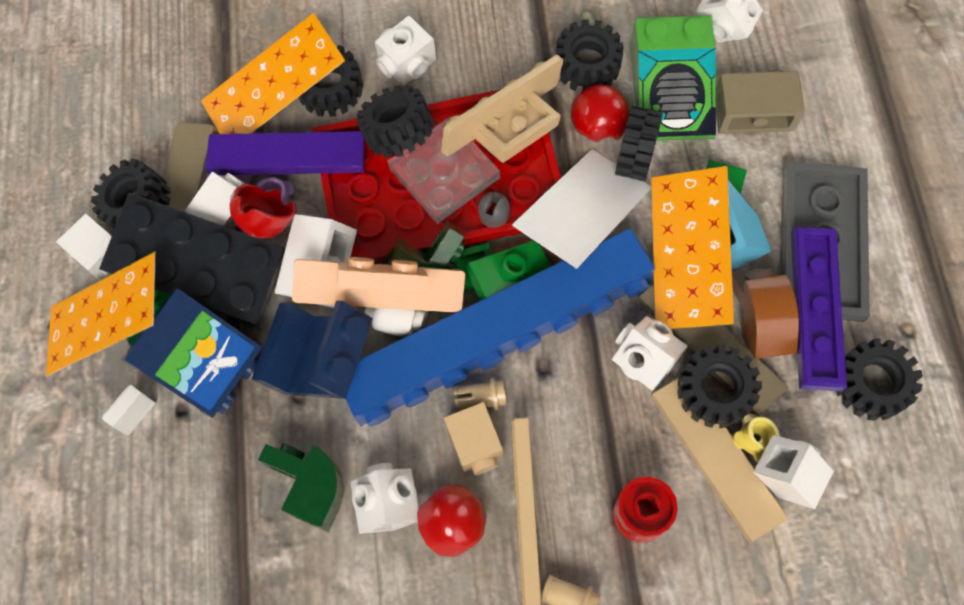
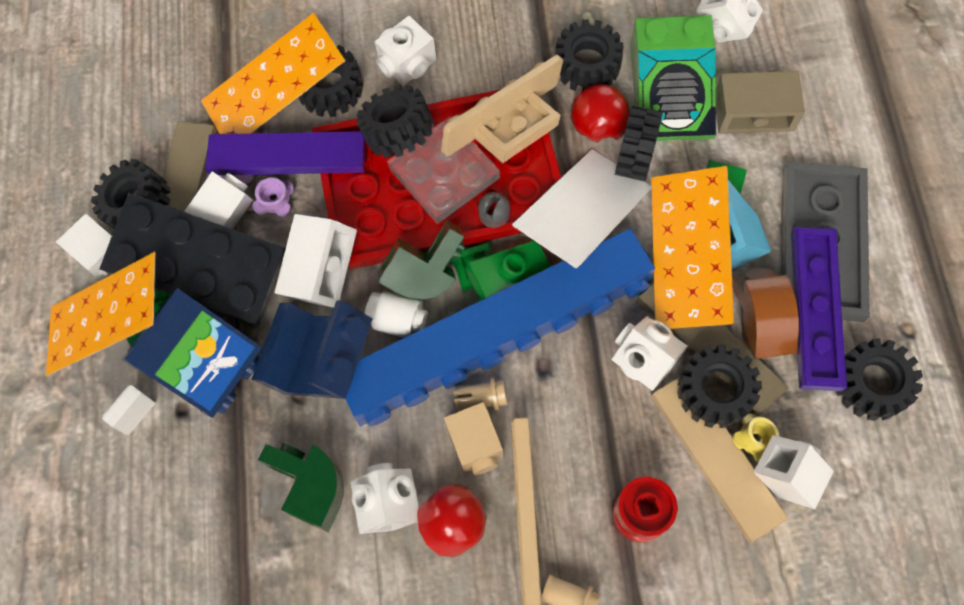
red hair [229,183,296,239] -> none
light nougat bracket [292,257,465,312] -> none

